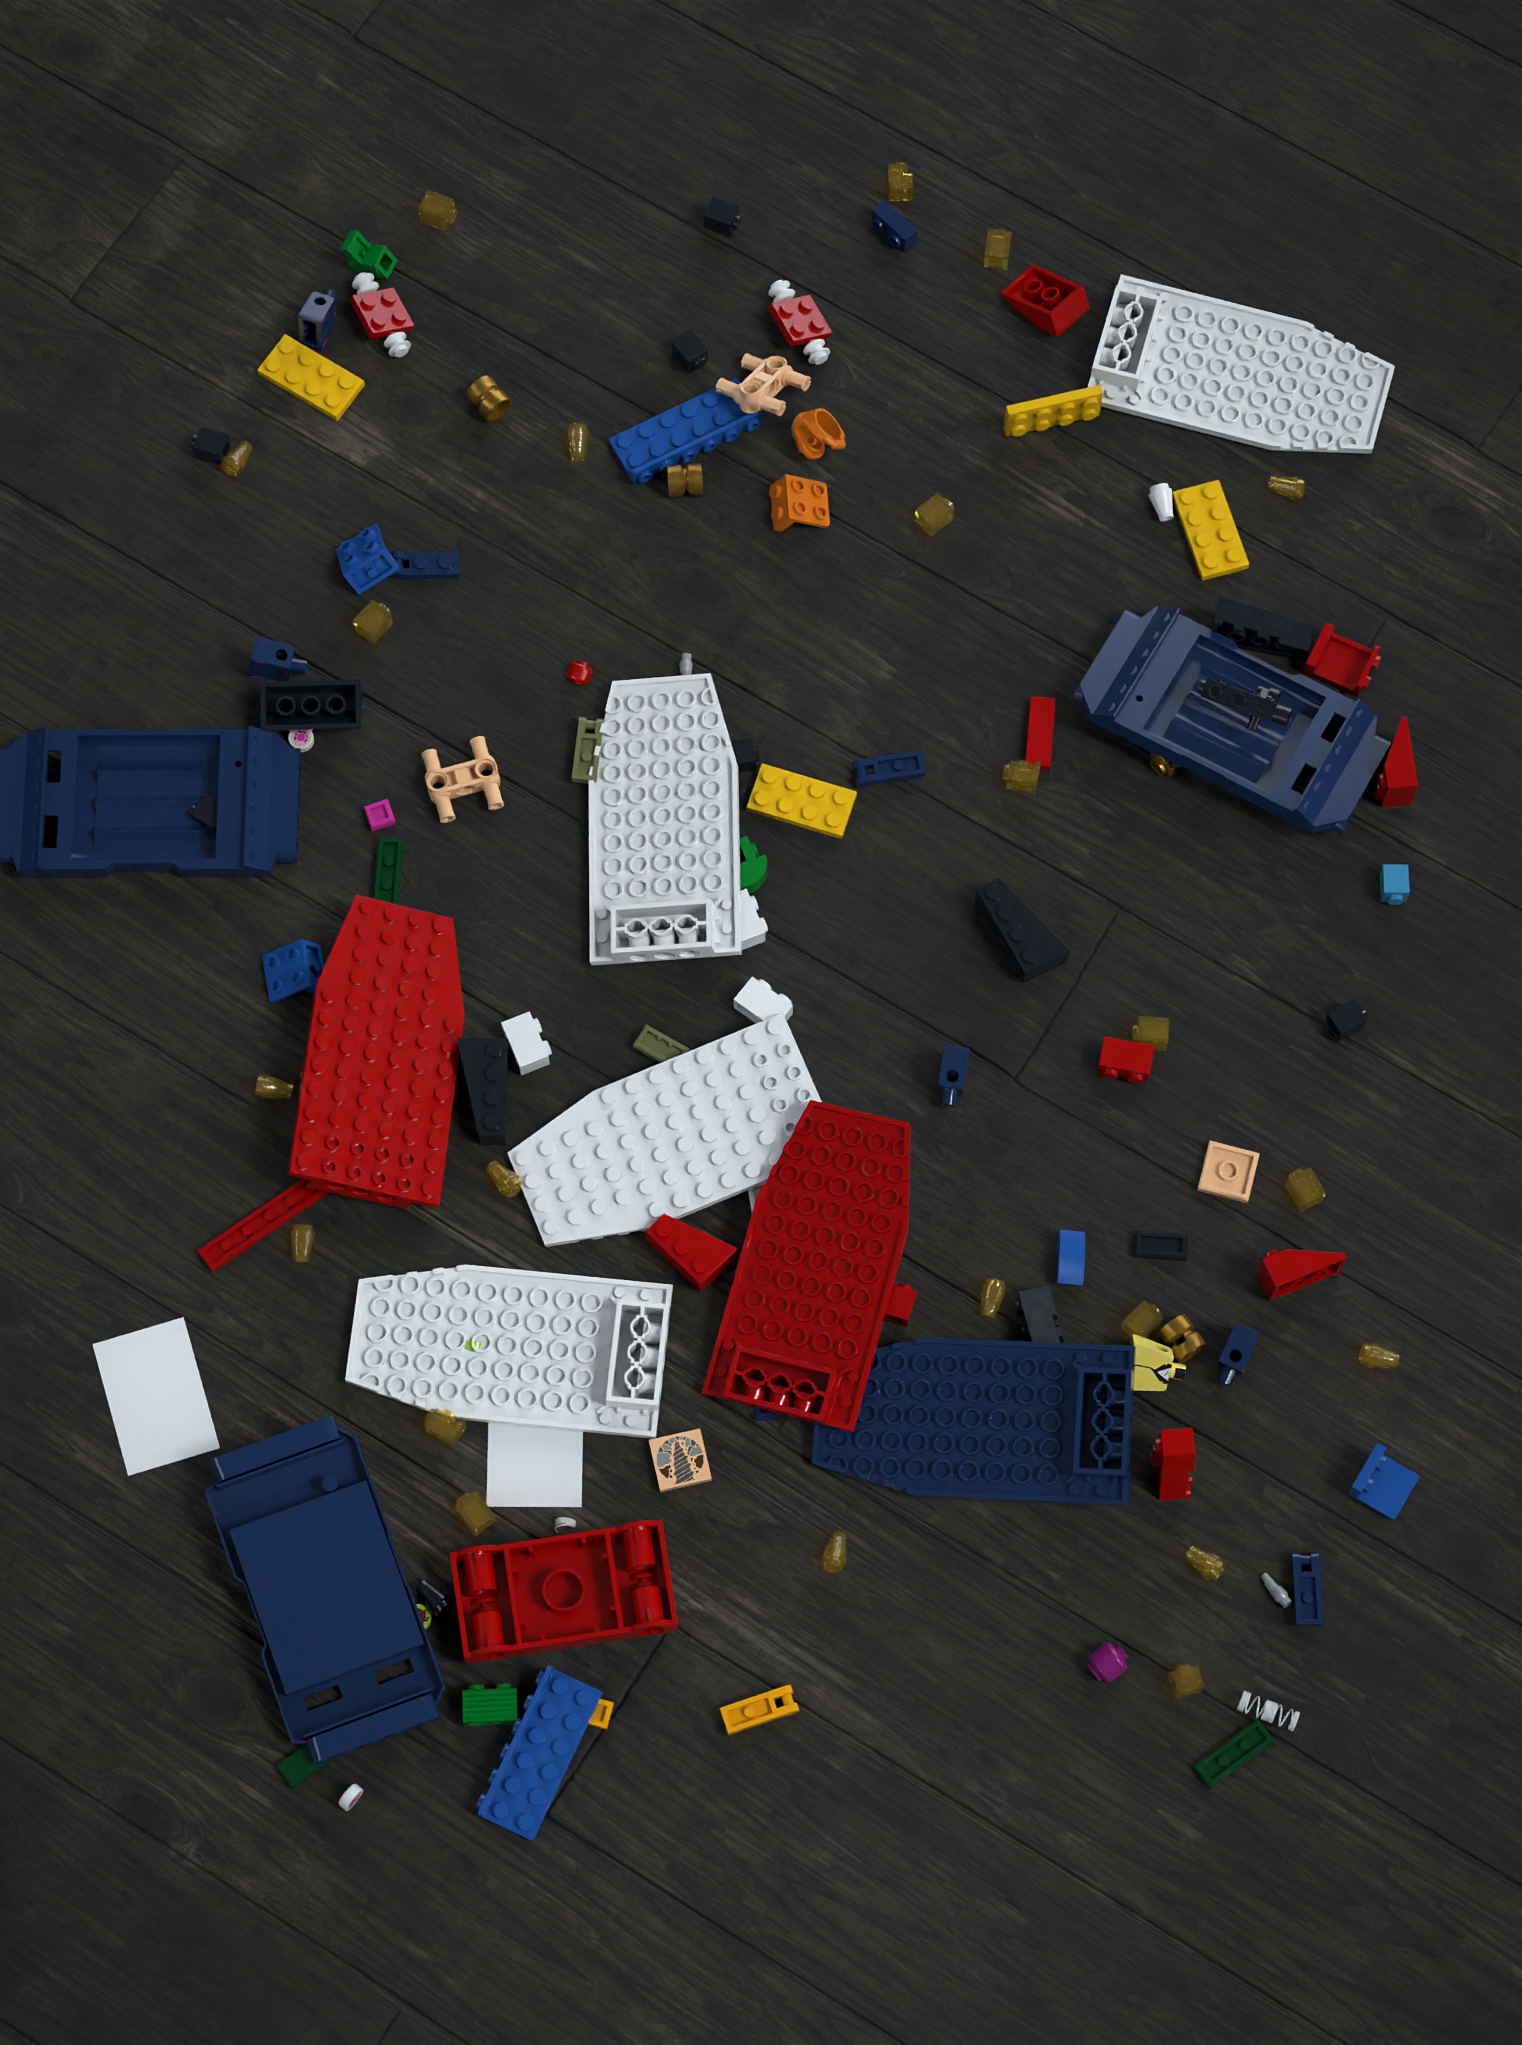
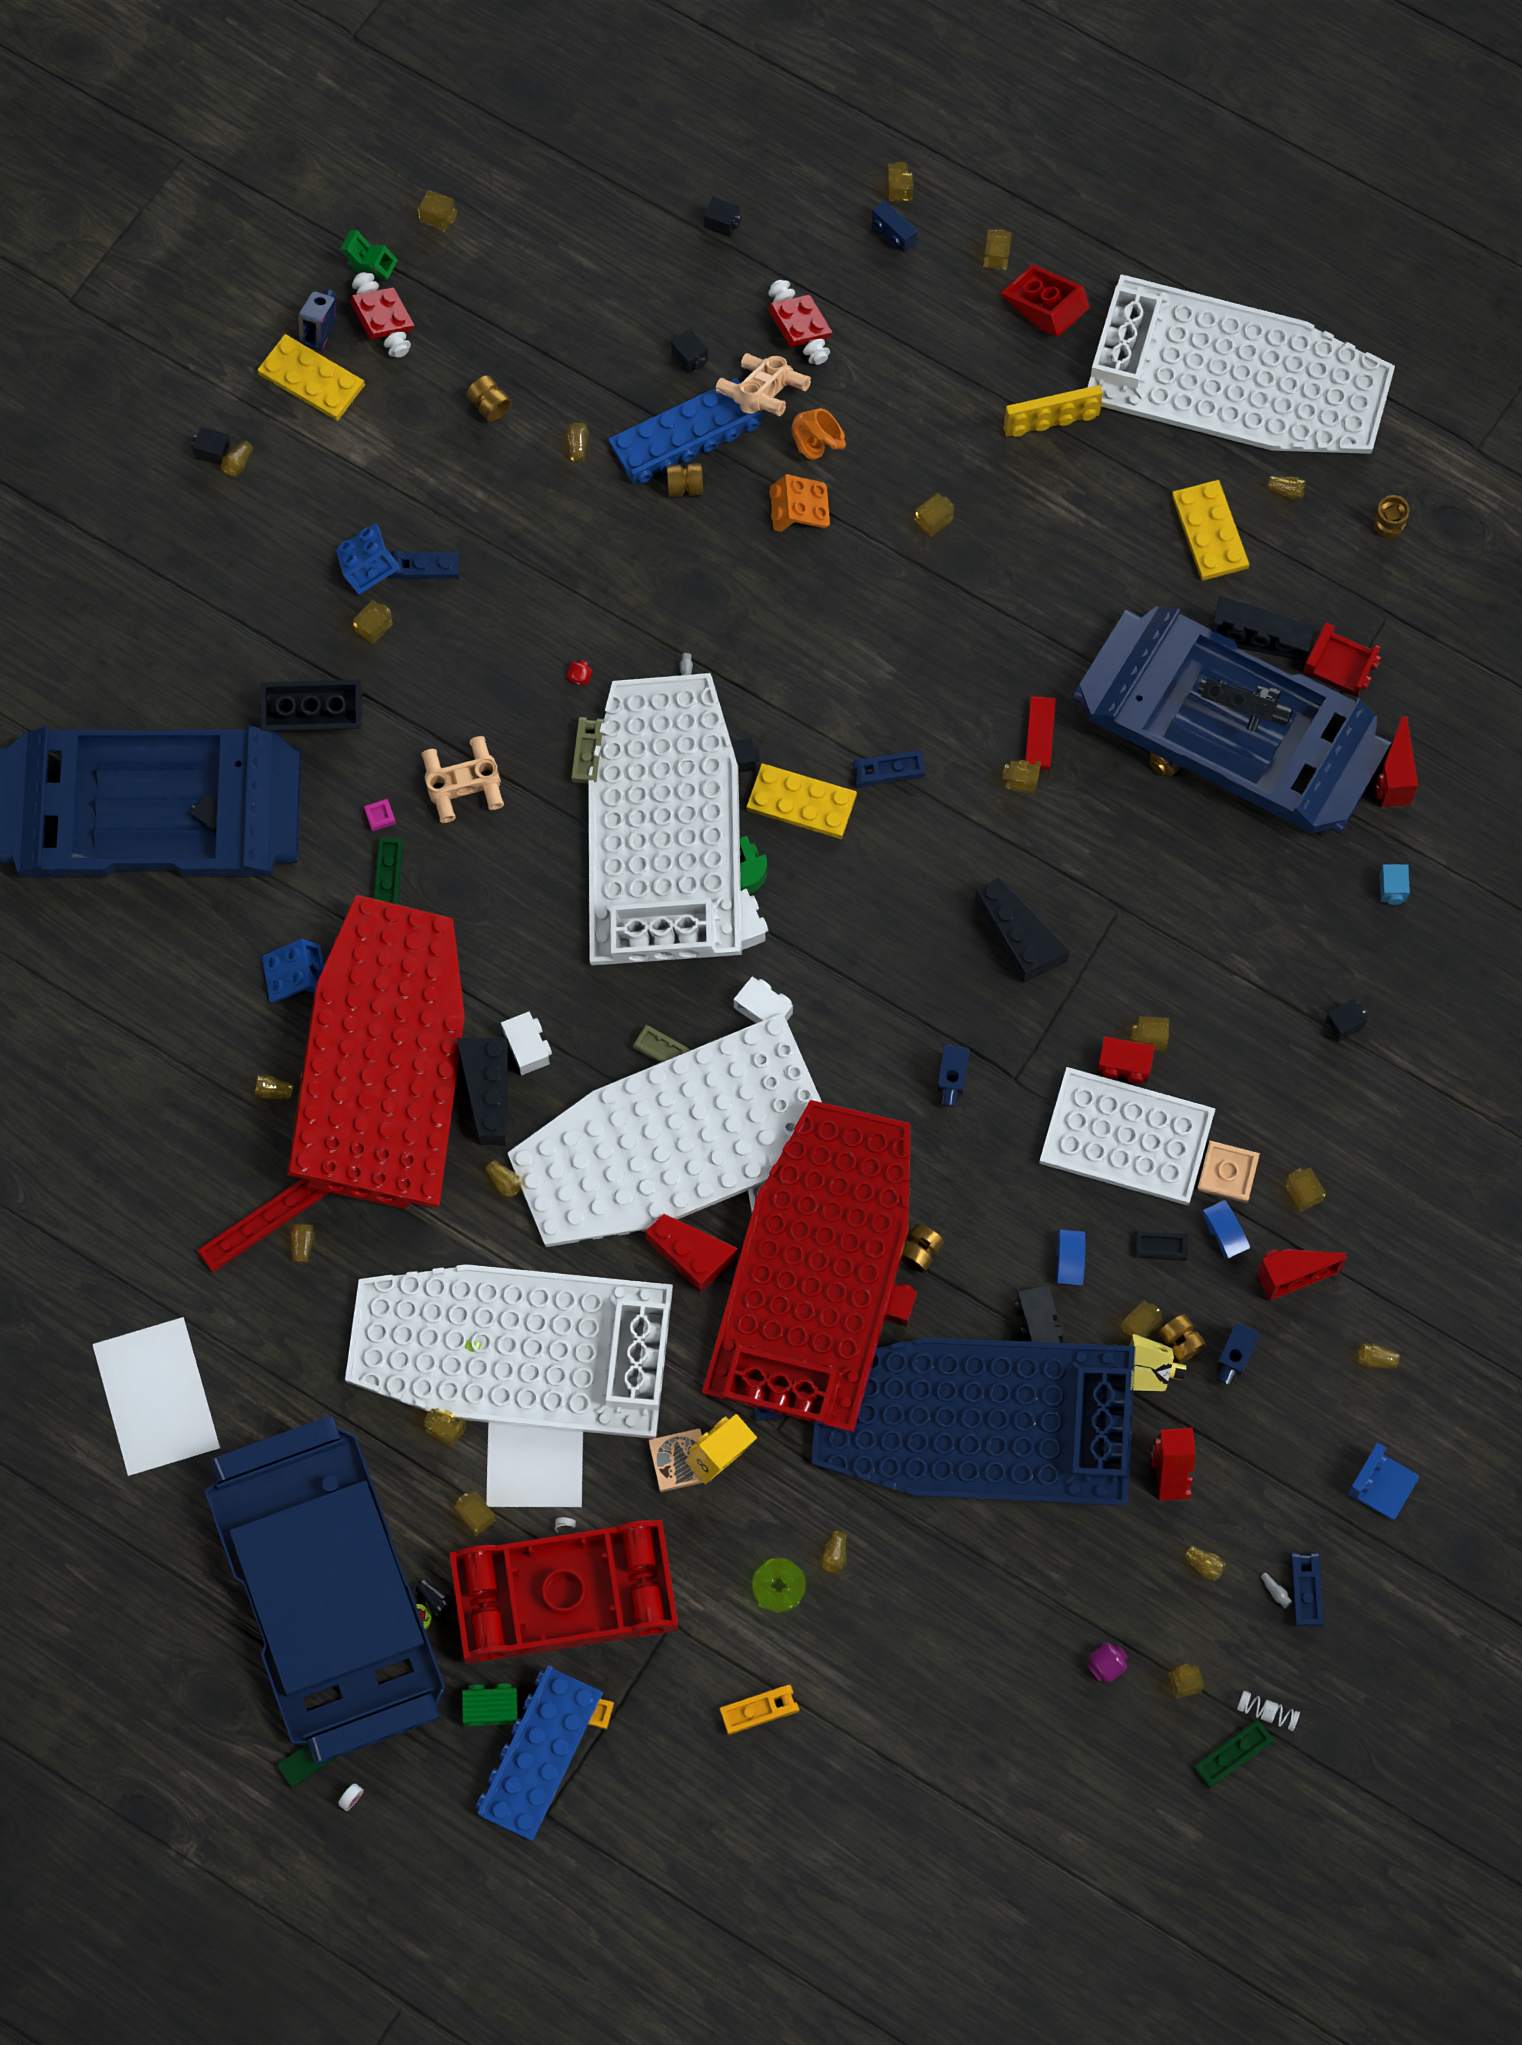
dark blue torso [248,636,307,682] -> none
tile [288,730,314,752] -> none
clear yellow cone [980,1278,1007,1318] -> none
white cone [1148,483,1174,521] -> none
none -> yellow brick [685,1414,757,1485]
none -> clear neon green plate [752,1558,806,1613]
none -> pearl gold wheel [900,1224,944,1273]
none -> white plate [1039,1067,1215,1206]
none -> blue slope [1201,1200,1250,1258]
none -> pearl gold wheel [1373,495,1410,539]

